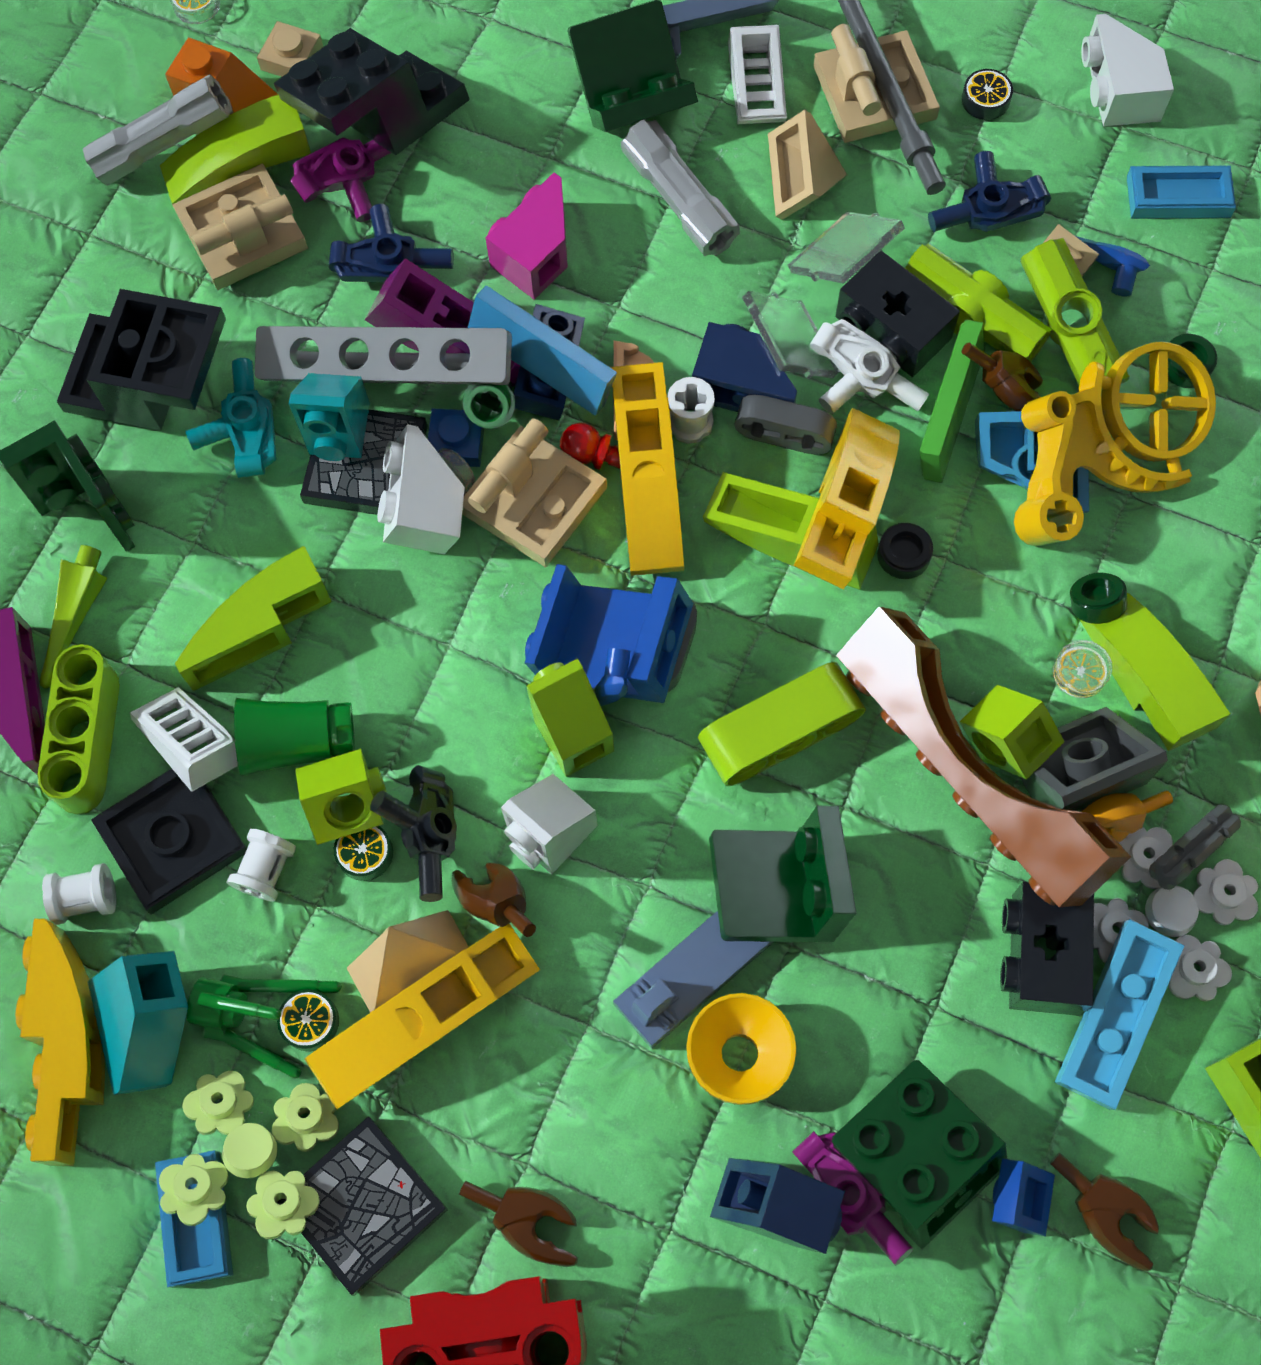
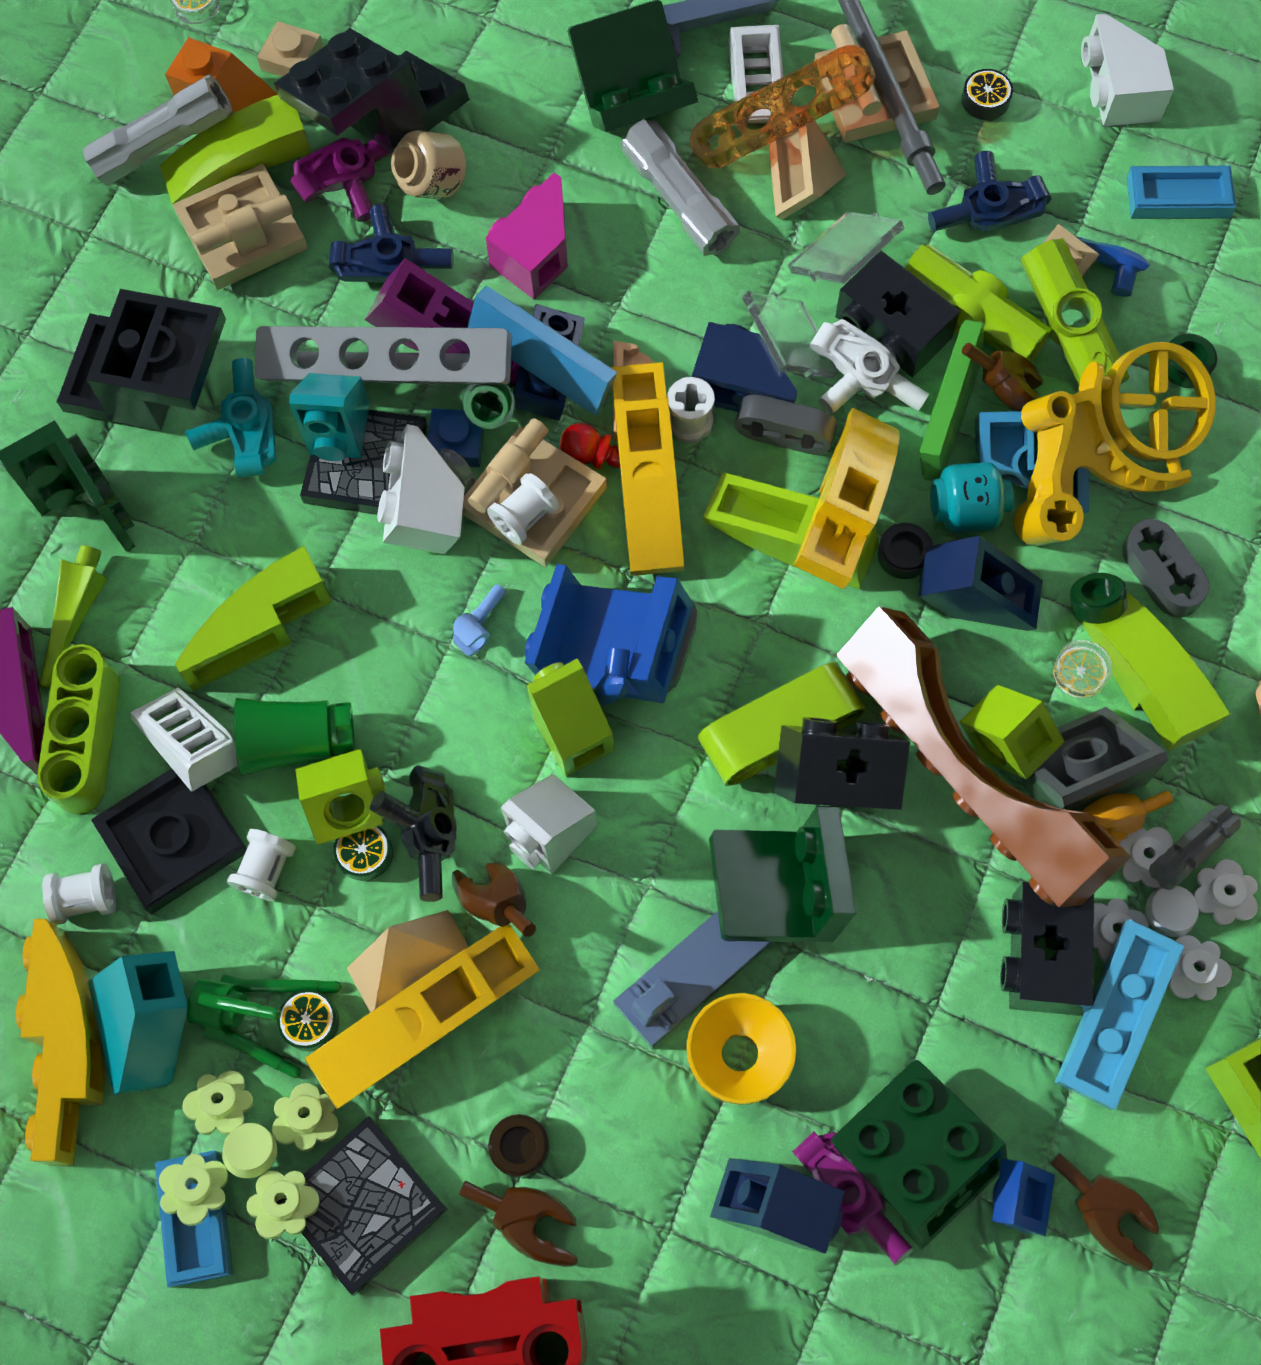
none -> tan head [391,130,466,200]
none -> light blue hand [453,584,506,656]
none -> white bush [487,473,560,545]
none -> dark brown tile [488,1114,550,1178]
none -> clear orange beam [690,45,875,168]
none -> black brick [774,717,910,810]
none -> slope [918,535,1043,631]
none -> teal head [930,462,1014,534]
none -> dark grey beam [1123,519,1209,617]

